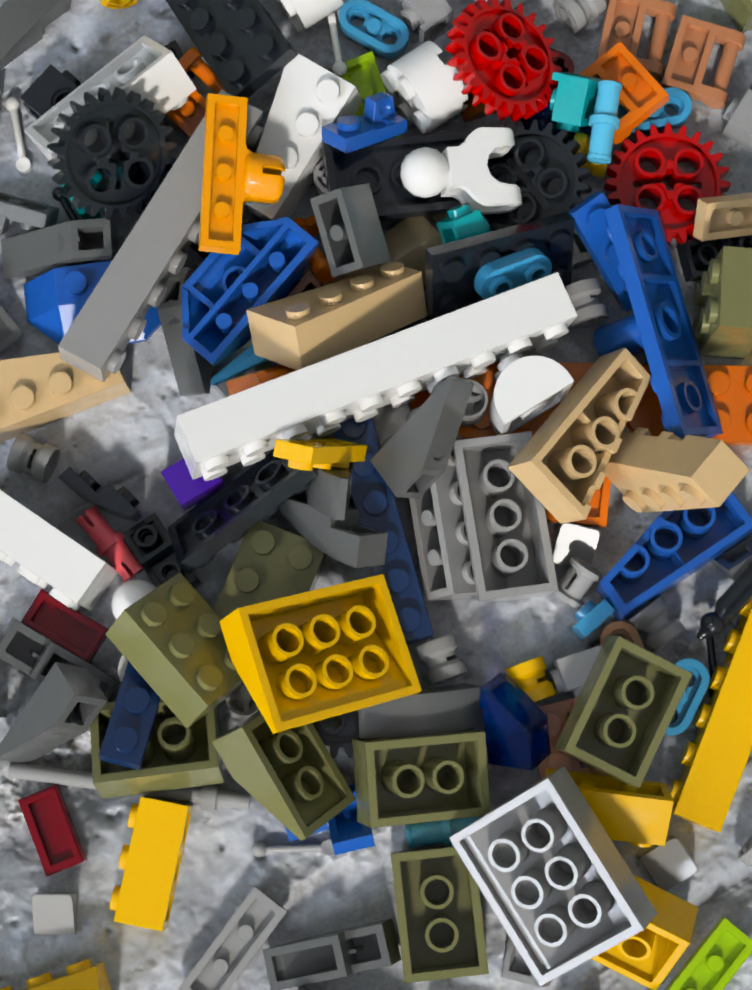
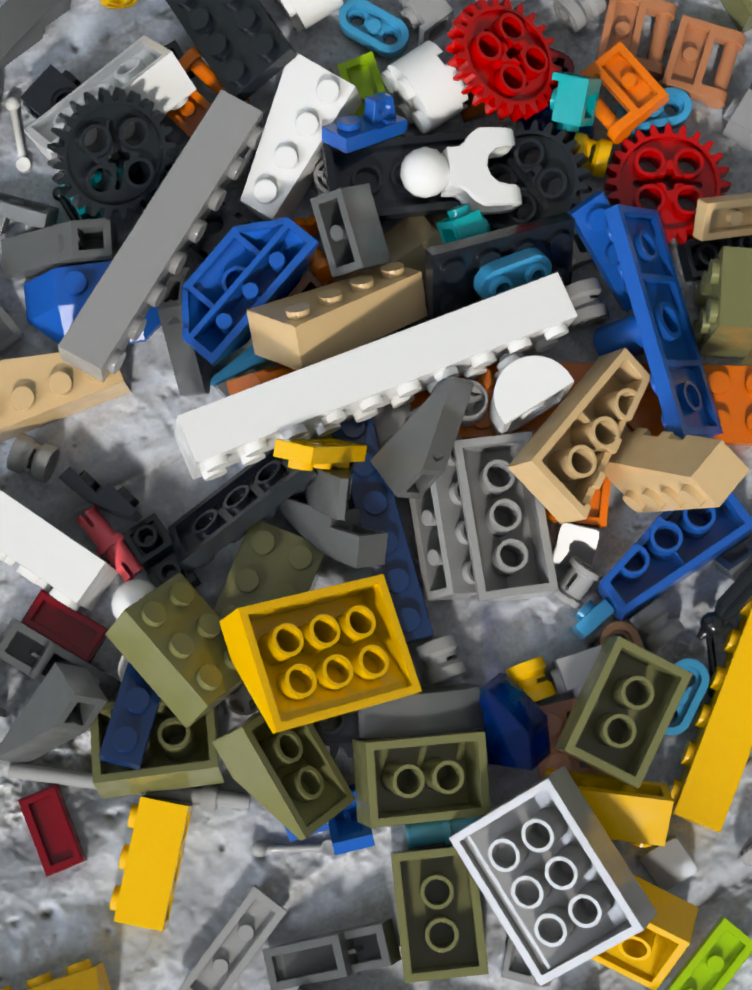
light grey slope [31,892,77,935] -> none
dark purple brick [161,458,227,512] -> none
light orange plate [198,93,285,255] -> none
white hinge [327,12,347,76] -> none
medium azure pin [586,80,622,164] -> none

